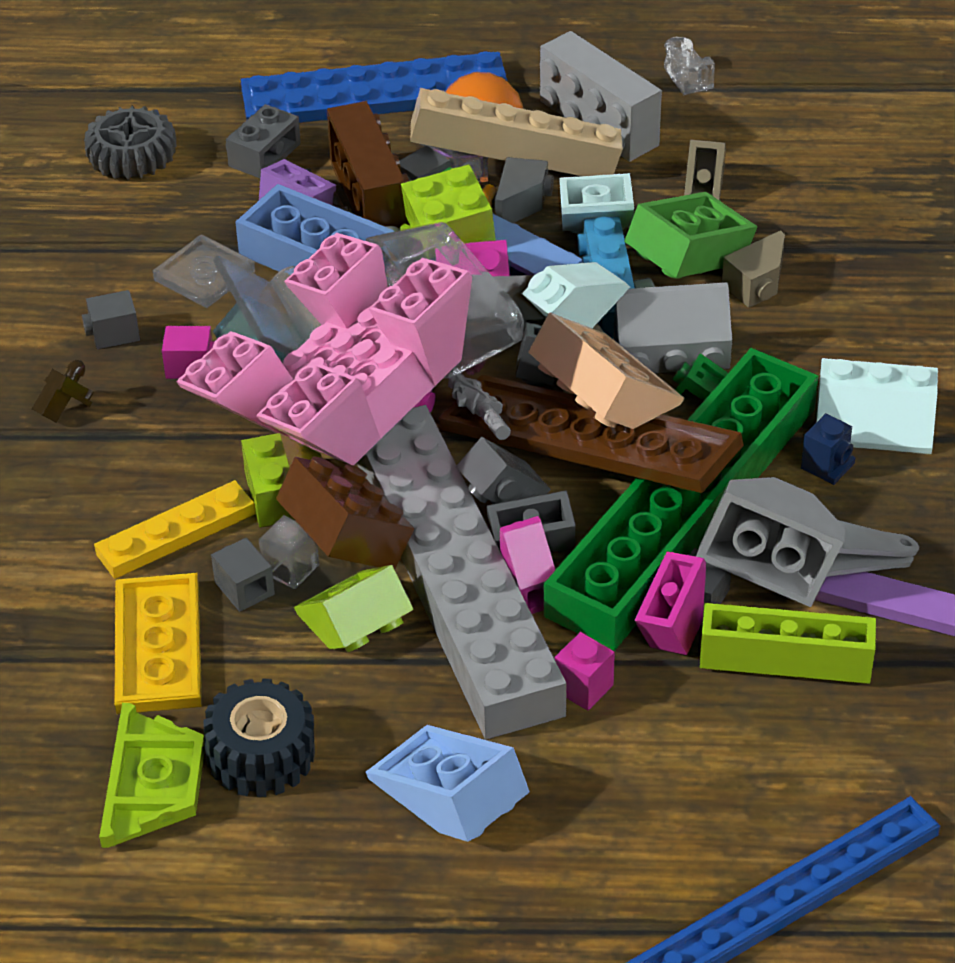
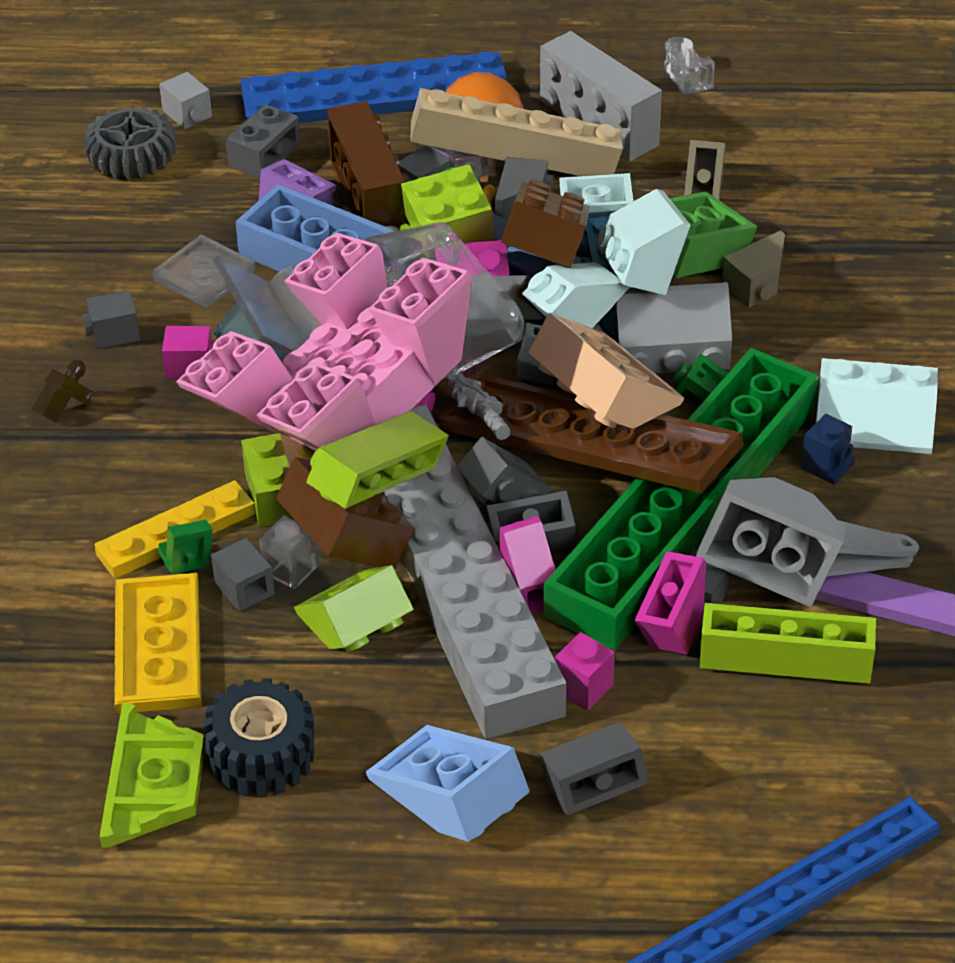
none -> green bracket [158,519,212,575]
none -> light grey brick [159,72,212,129]
none -> lime brick [306,411,449,509]
none -> reddish brown brick [500,180,590,268]
none -> dark grey brick [539,722,648,816]
none -> light aqua slope [598,189,690,295]

